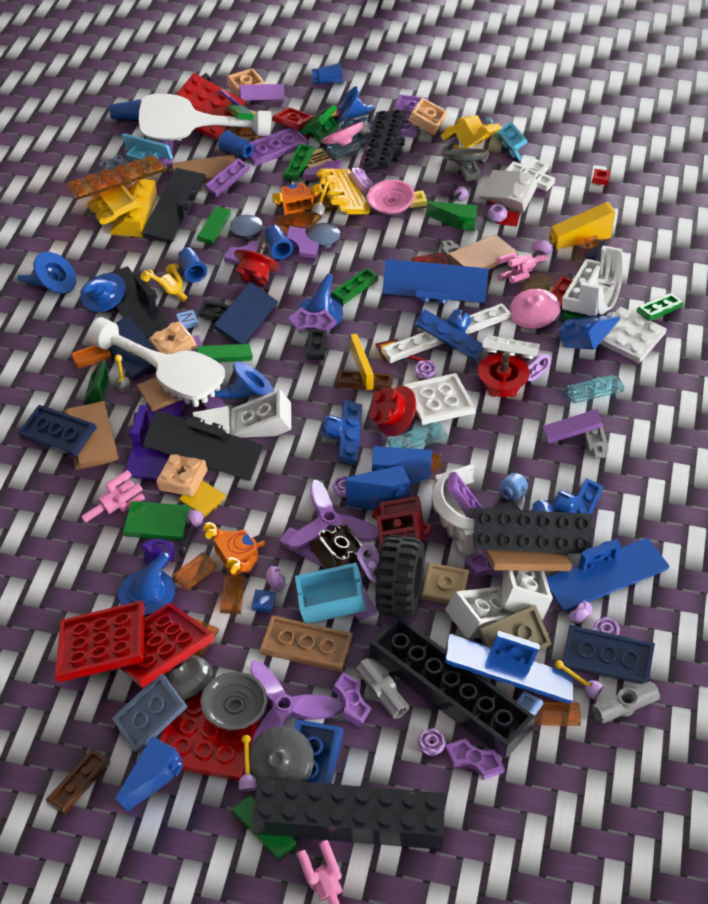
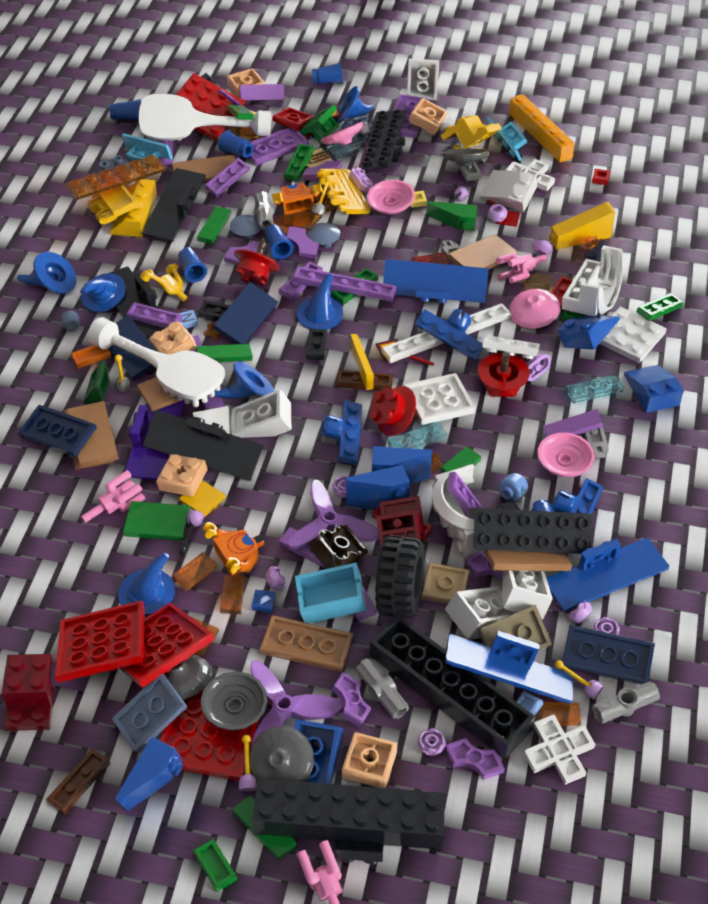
dark purple hair [141,539,175,569] -> none
medium lavender tile [288,307,337,333] -> none
lavender plate [357,544,379,583] -> none
lavender plate [414,360,437,380] -> none
none -> dark red bracket [2,654,55,731]
none -> sand blue piece [61,311,80,330]
none -> medium lavender tile [126,302,182,328]
none -> green tile [193,839,237,892]
none -> clear orange plate [203,322,222,340]
none -> light grey piece [253,191,274,230]
none -> medium lavender tile [279,261,323,301]
none -> medium lavender tile [293,267,397,302]
none -> black plate [335,841,384,864]
none -> light nougat brick [342,732,397,788]
none -> white slope [407,59,439,100]
none -> green tile [441,446,481,473]
none -> light orange brick [509,94,575,163]
none -> white plate [524,714,595,785]
none -> bright pink hat [538,433,595,478]
none -> blue slope [624,365,684,413]

